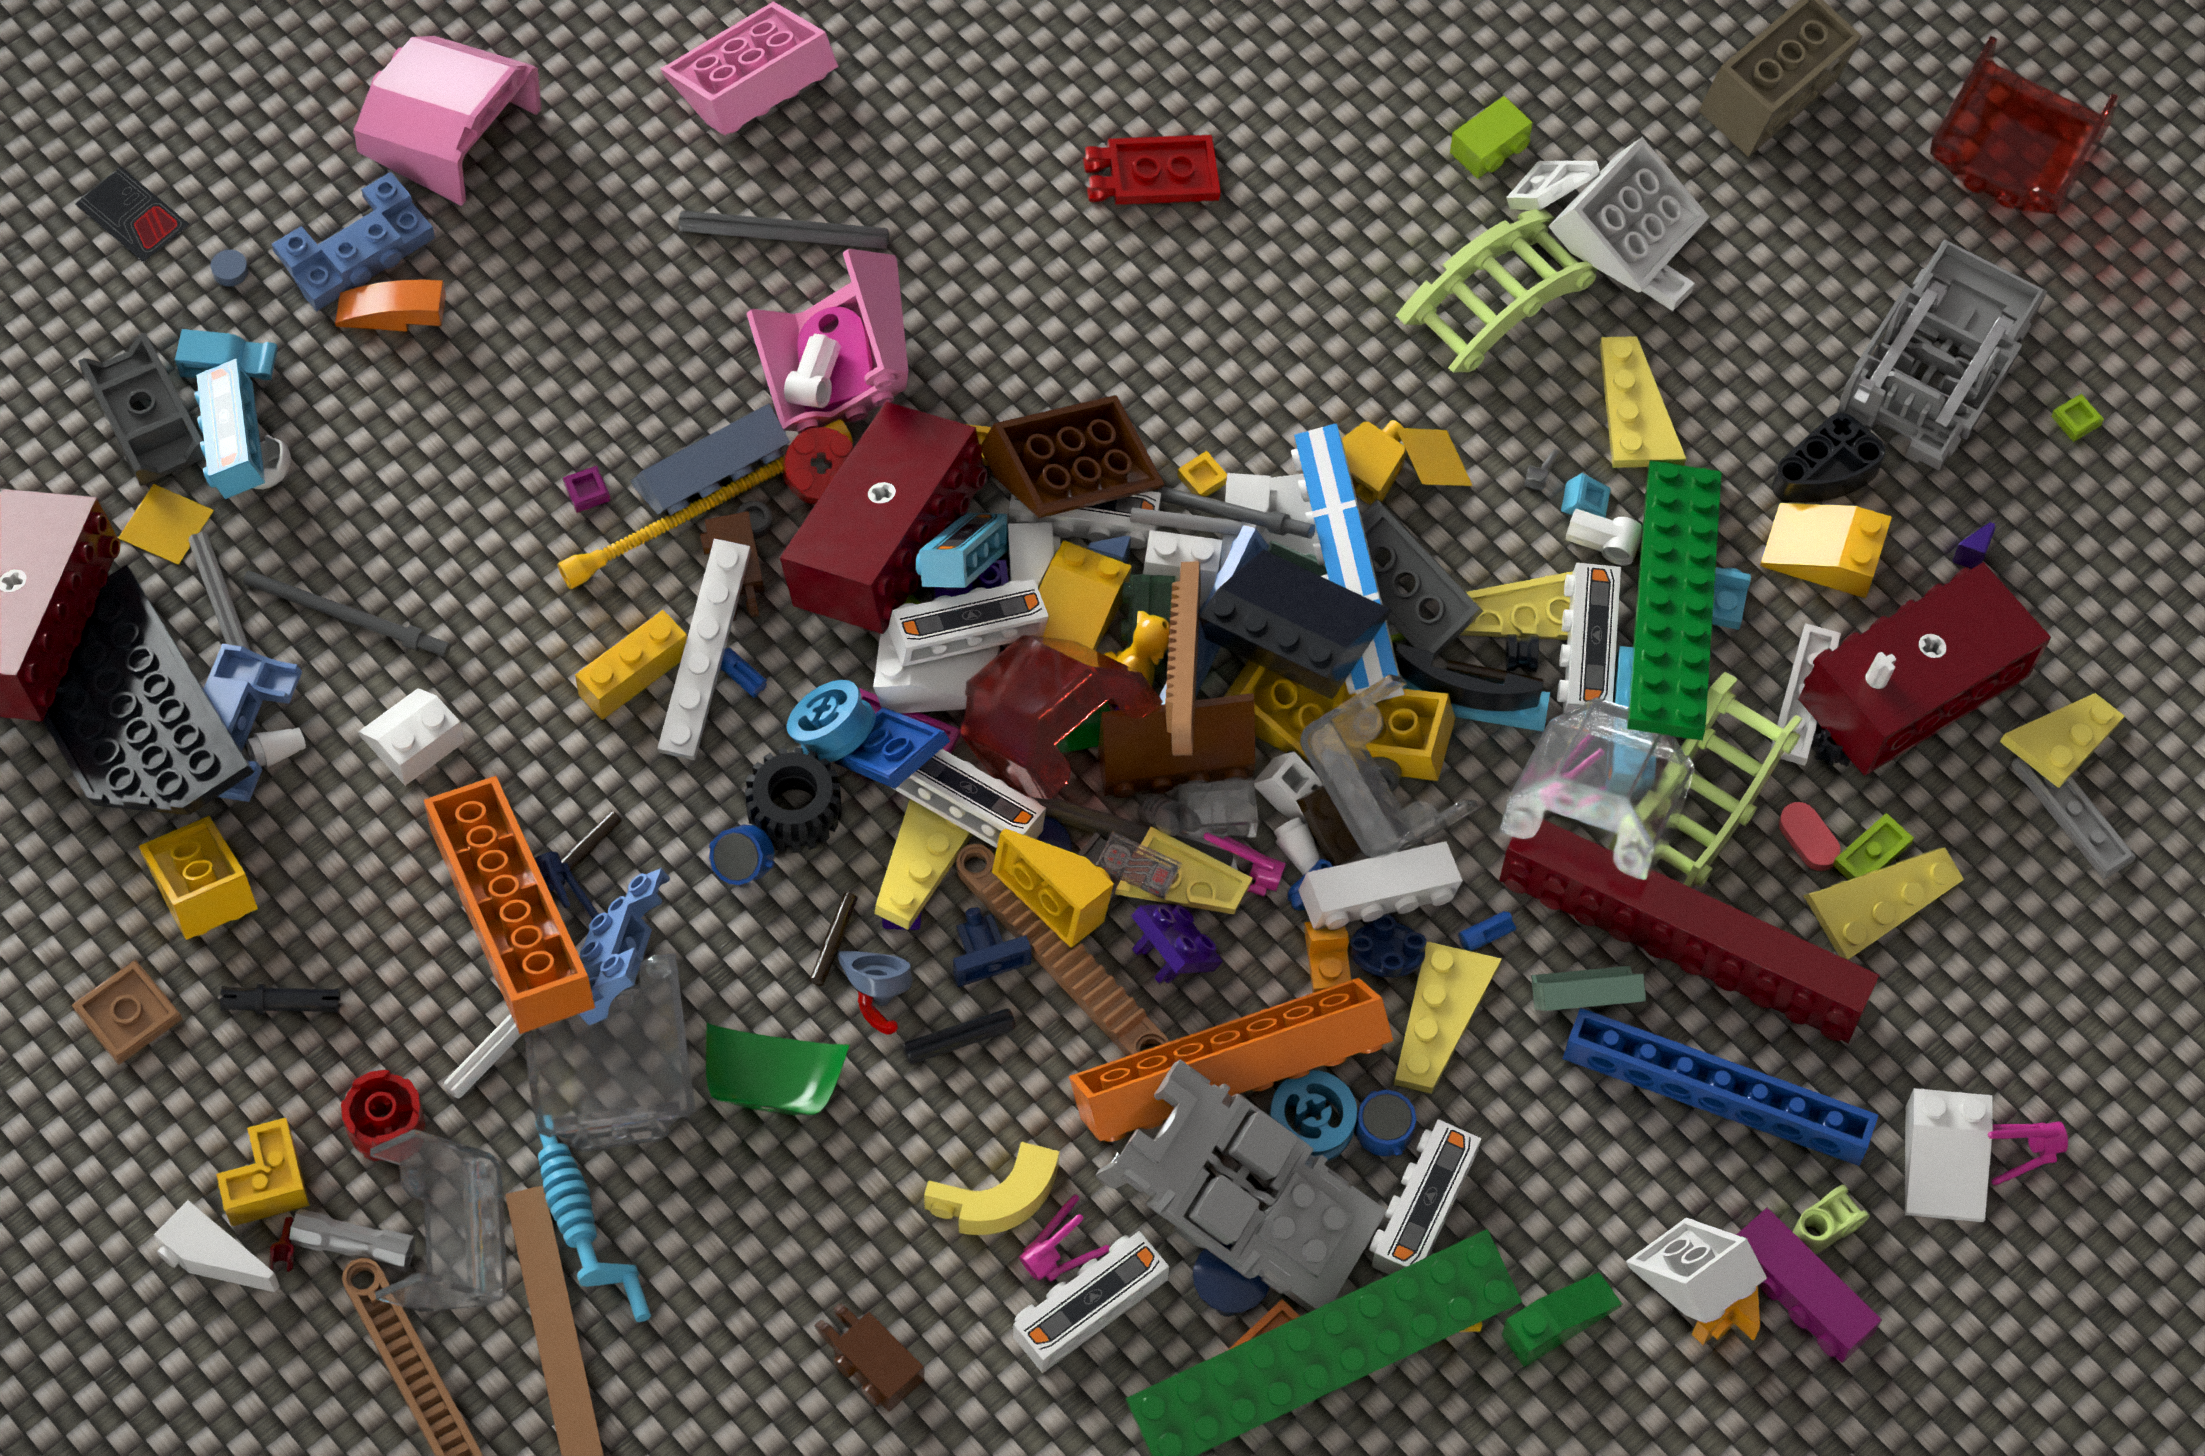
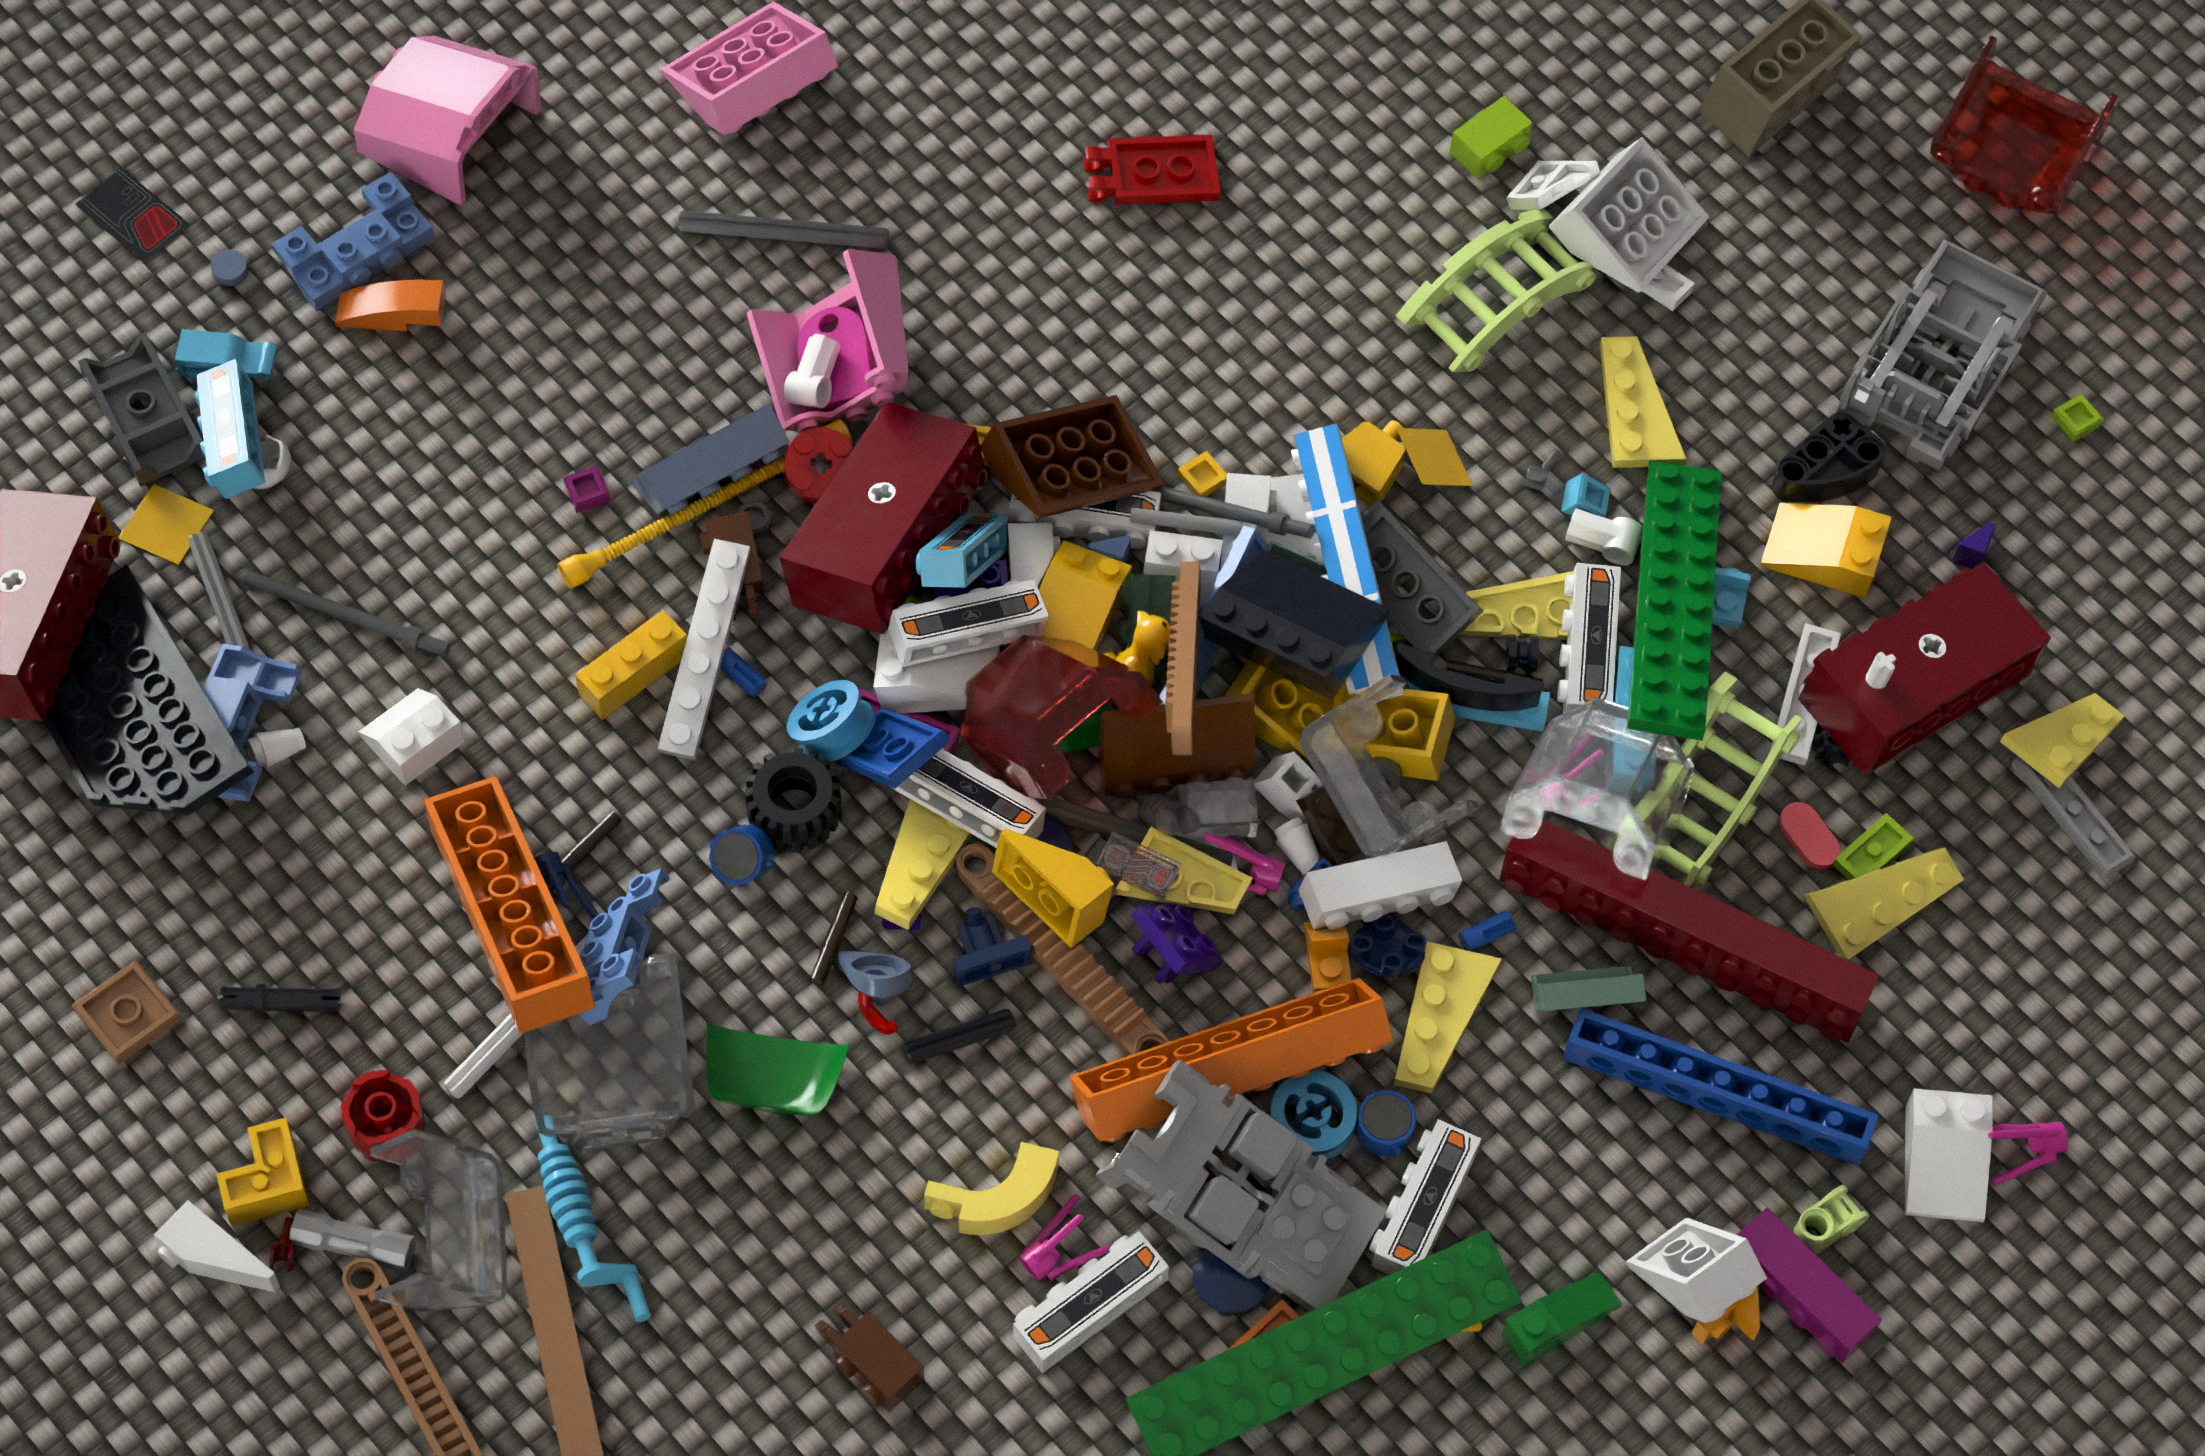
yellow slope [138,816,258,940] -> none

